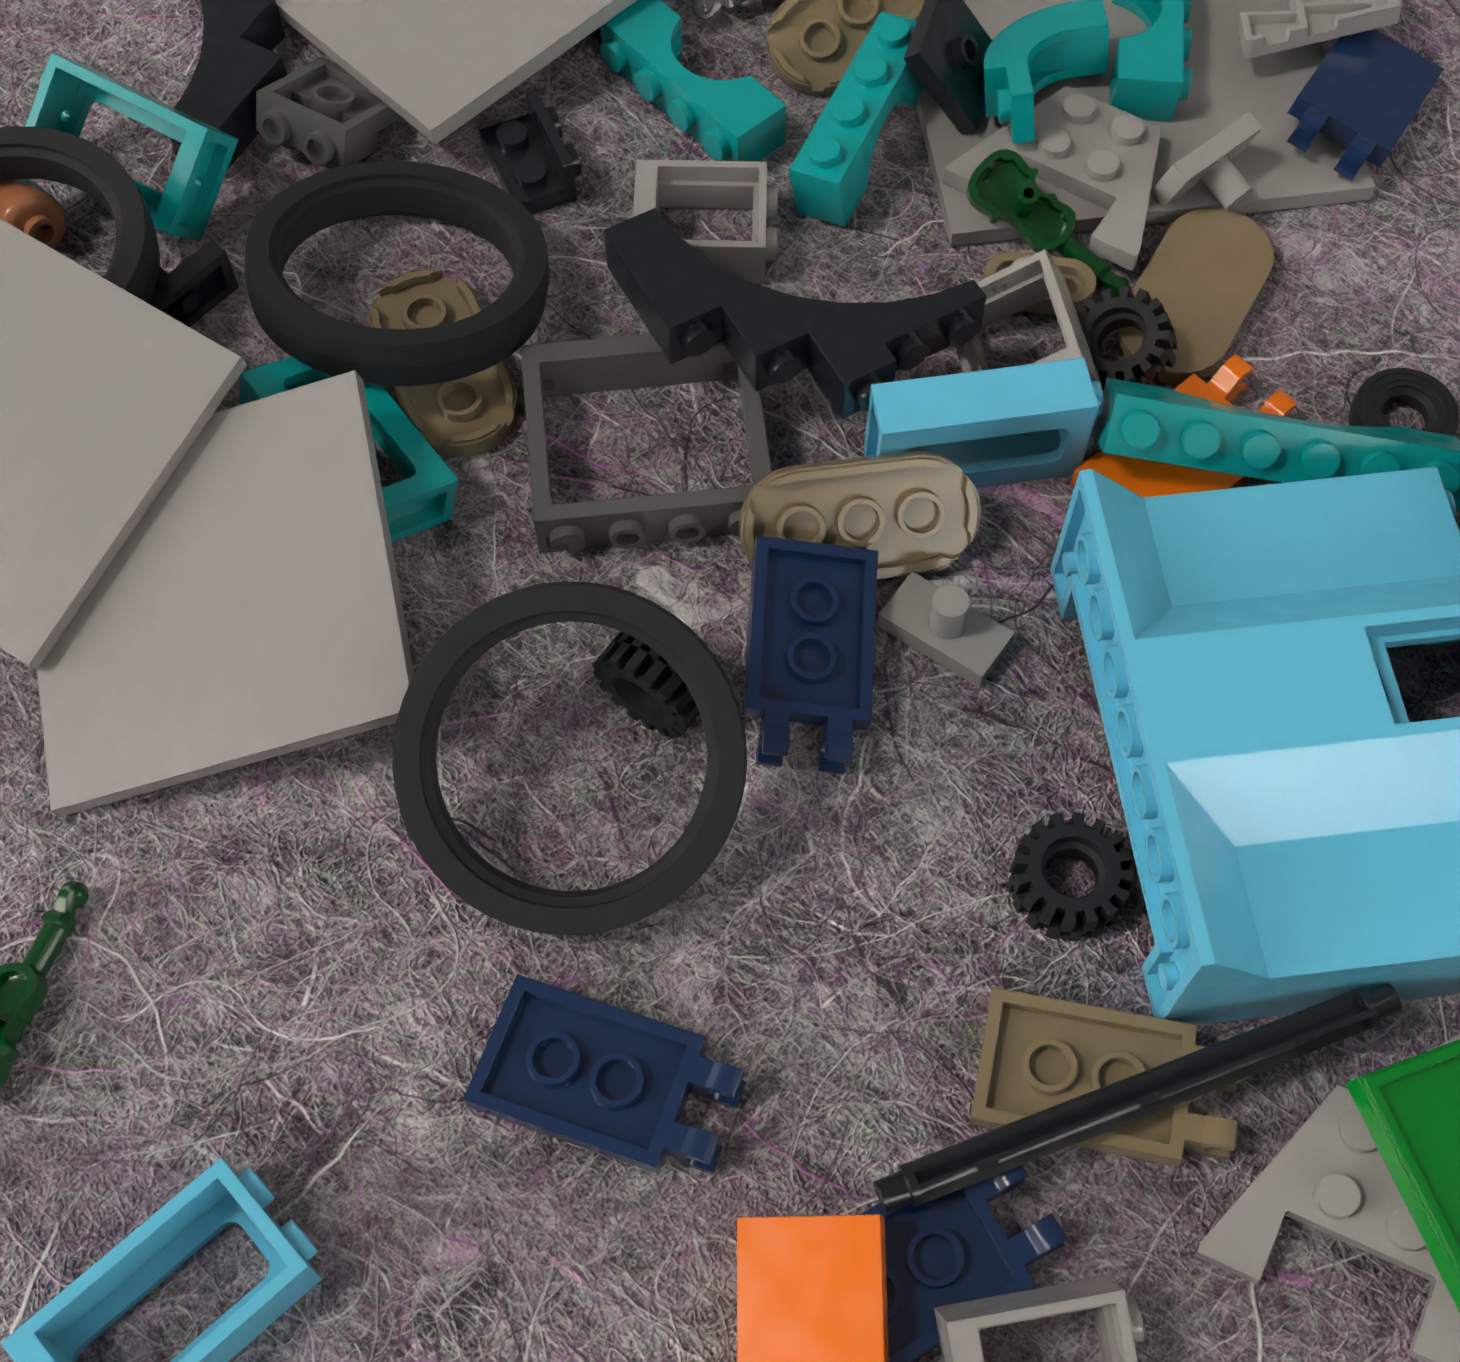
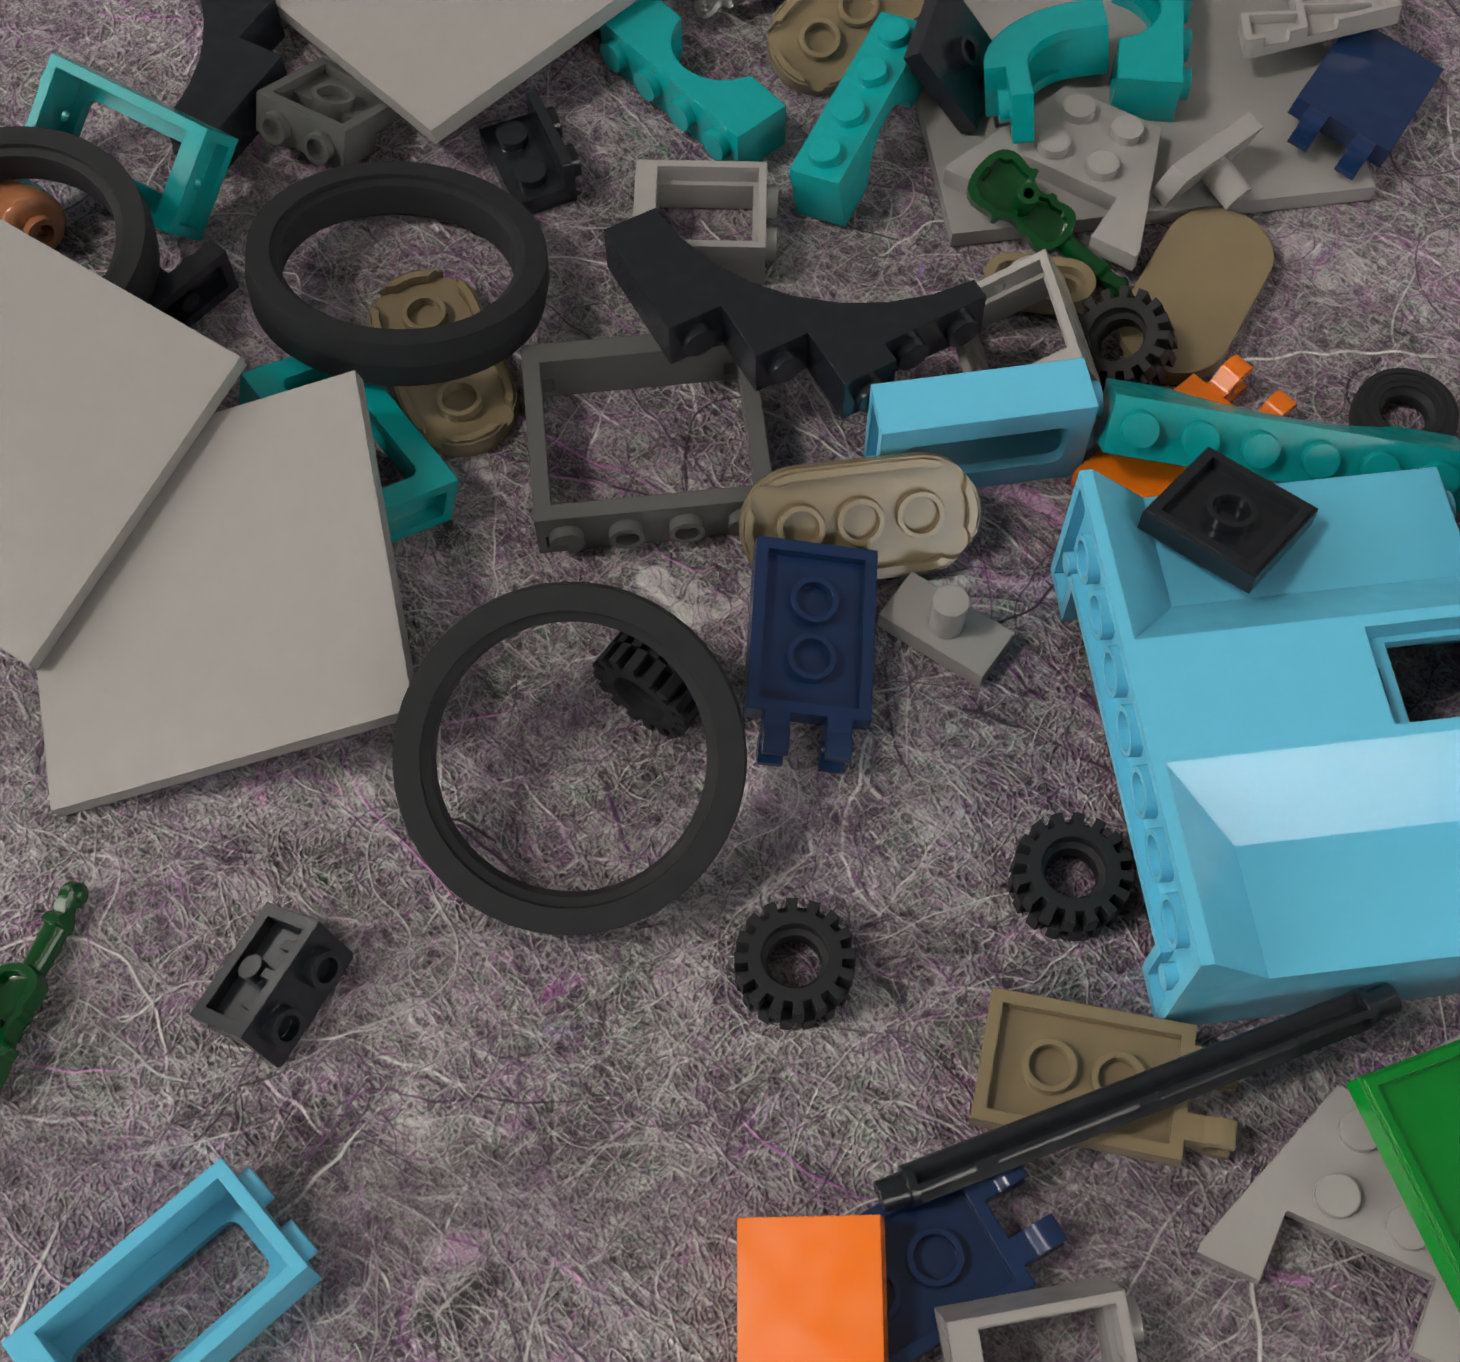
dark blue tile [463,974,746,1174] -> none
none -> black bracket [189,902,353,1067]
none -> black tyre [734,898,856,1031]
none -> black plate [1137,447,1319,594]

